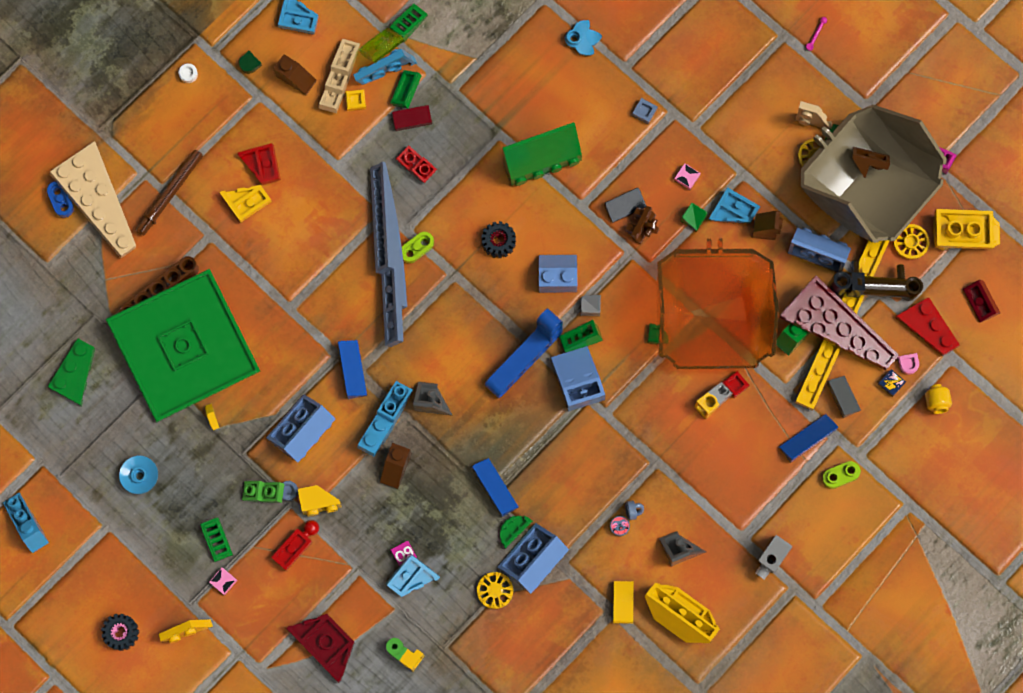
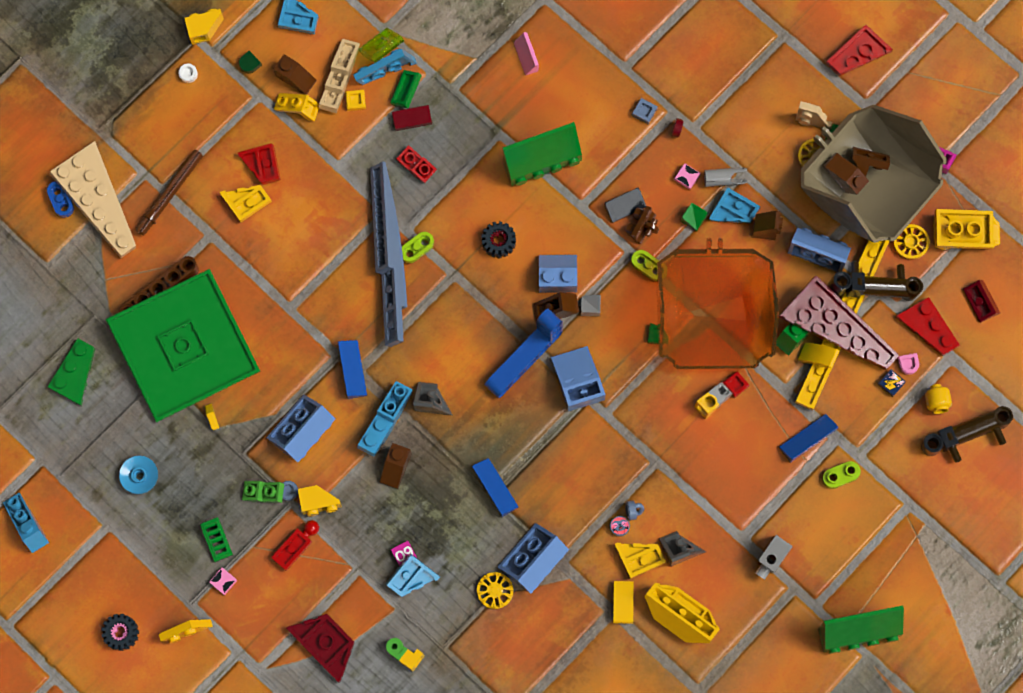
green slope [389,4,428,42] -> none
green tile [500,516,533,549] -> none
green slope [559,320,603,352] -> none
dark azure plate [565,20,602,56] -> none
dark pink hinge [806,17,827,51] -> none
dark grey slope [827,376,861,418] -> none
none -> yellow slope [185,9,224,45]
none -> yellow bracket [274,93,319,121]
none -> bright pink slope [514,32,539,75]
none -> reddish brown slope [534,292,579,320]
none -> yellow wing [615,543,666,579]
none -> lime plate [631,250,666,281]
none -> dark red tile [671,118,684,138]
none -> light grey piece [704,167,748,187]
none -> yellow slope [798,343,839,368]
none -> green slope [818,605,904,654]
none -> reddish brown slope [823,153,869,195]
none -> red wing [826,25,893,76]
none -> dark brown piece [921,406,1013,463]

